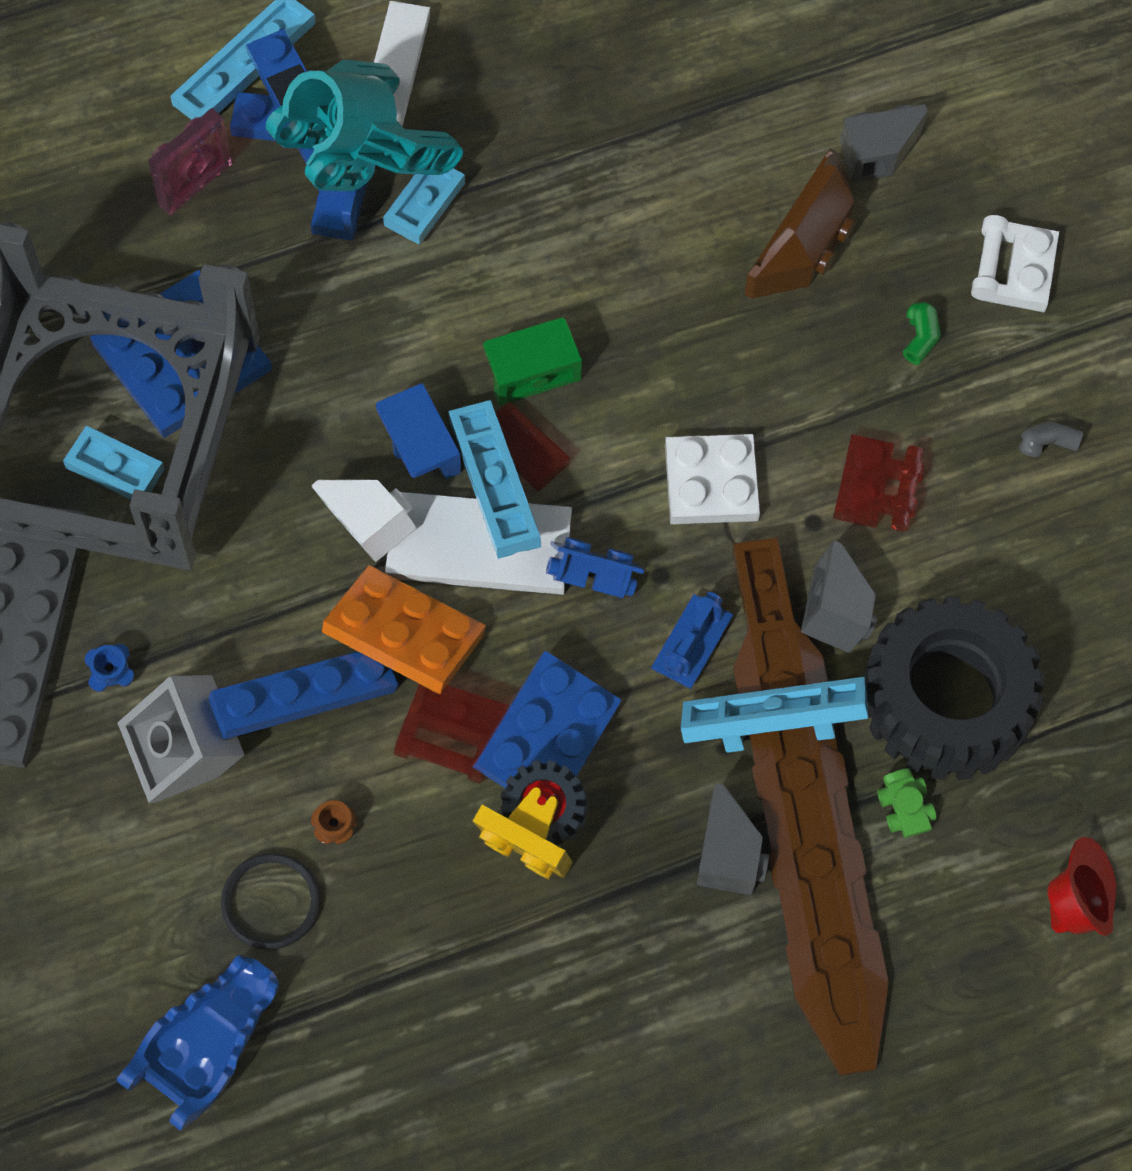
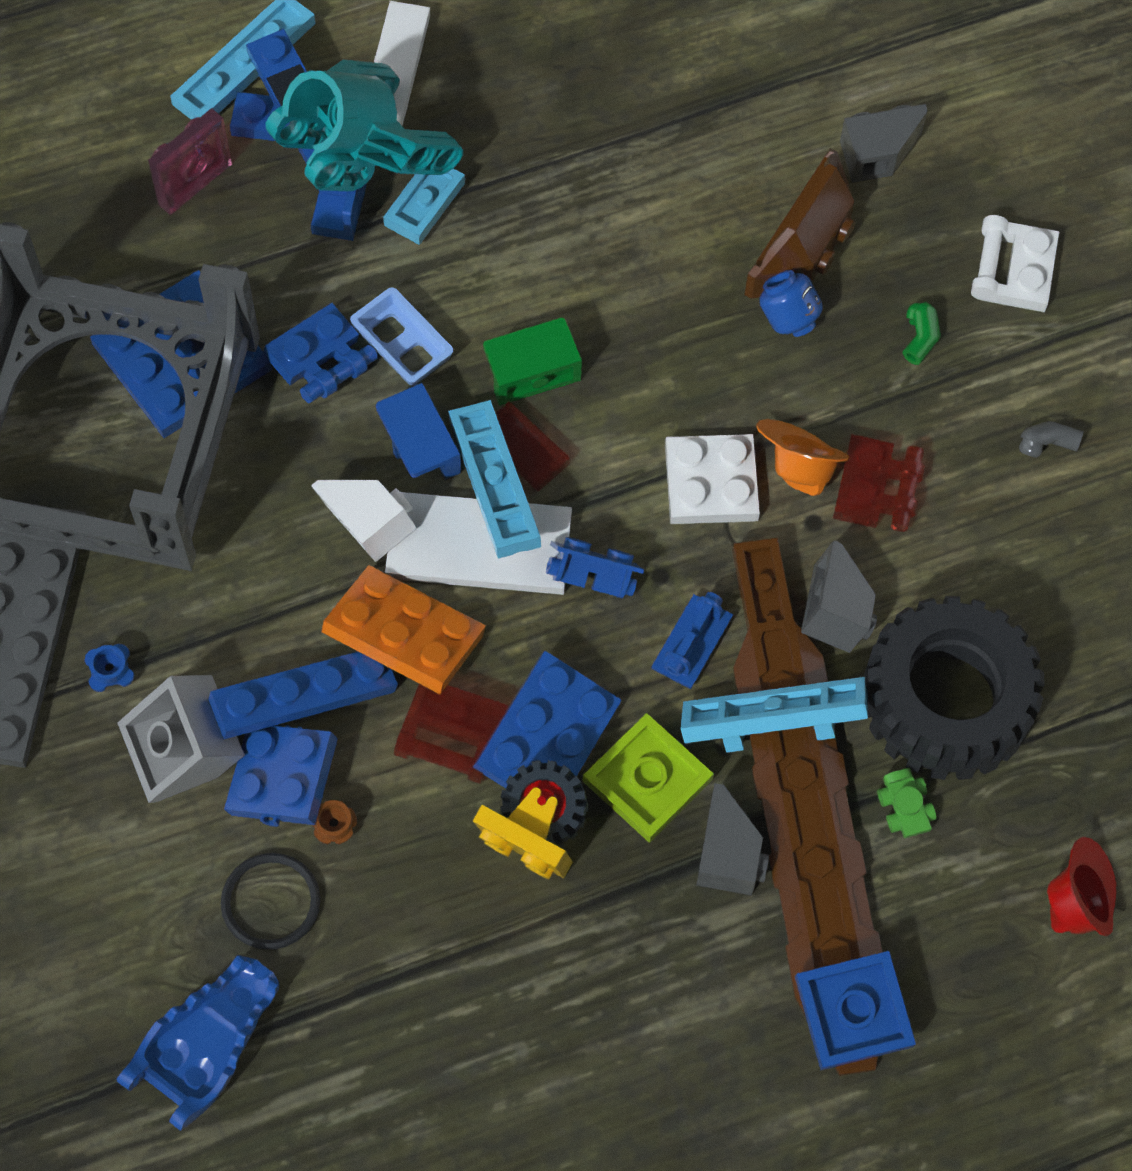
medium azure plate [63,426,164,500] -> none
none -> blue plate [224,725,338,827]
none -> blue plate [263,303,378,403]
none -> light blue piece [350,287,453,386]
none -> lime plate [582,713,714,843]
none -> orange piece [756,419,850,496]
none -> blue head [759,270,823,337]
none -> blue plate [795,951,916,1070]

